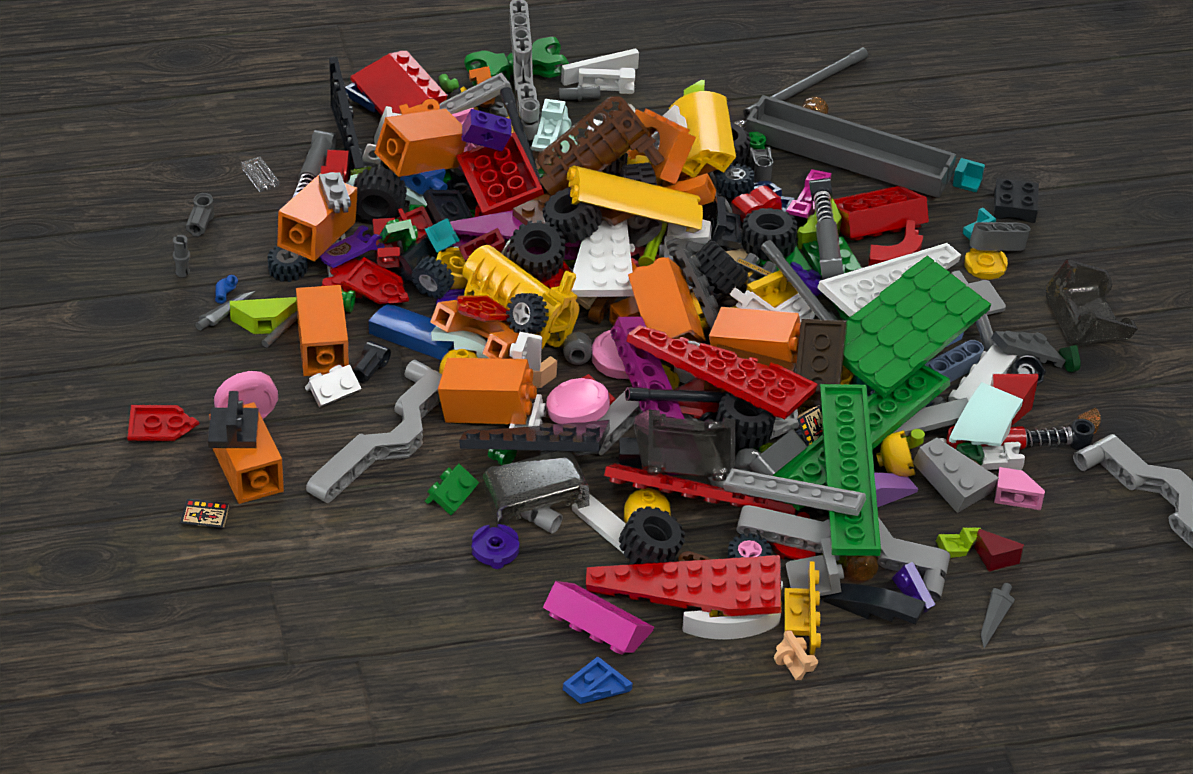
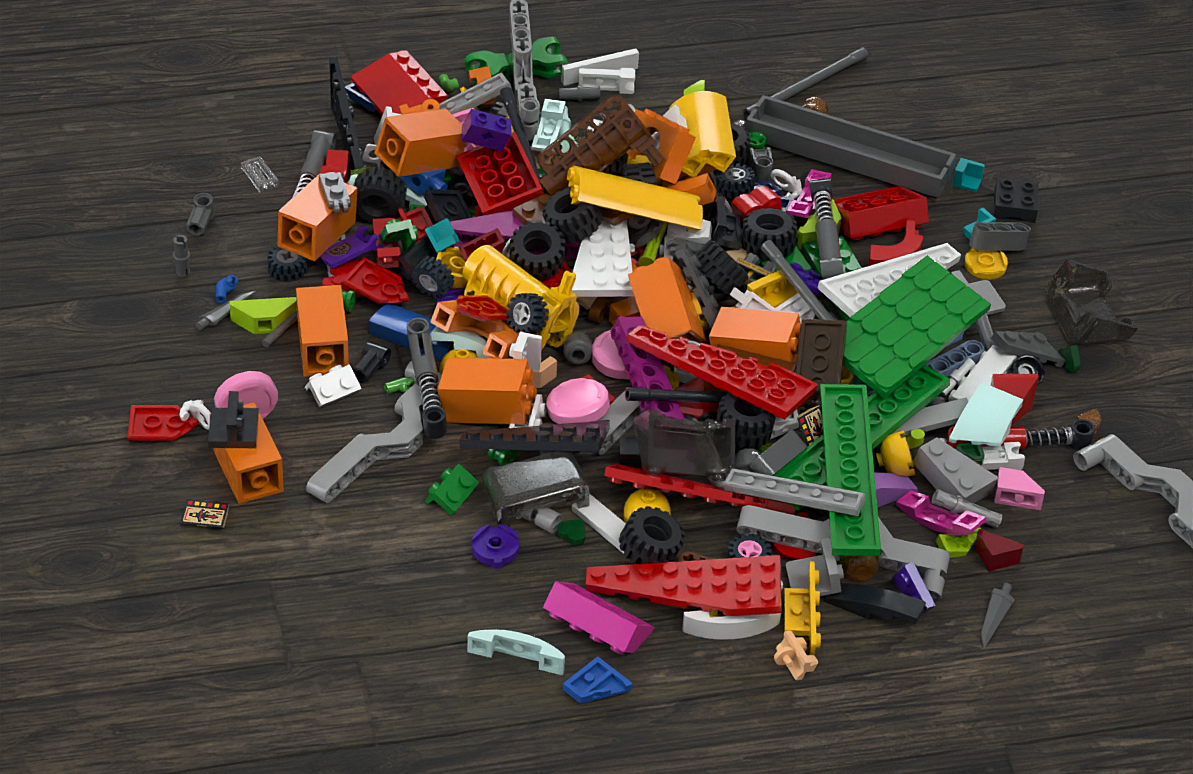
none -> white piece [179,400,211,430]
none -> bright green arm [384,377,416,394]
none -> piece [407,318,447,439]
none -> light aqua slope [467,630,565,675]
none -> dark green tile [557,519,586,545]
none -> white piece [770,169,802,199]
none -> dark pink slope [896,490,986,535]
none -> light grey pin [932,489,1002,528]
none -> white bar [941,358,975,396]

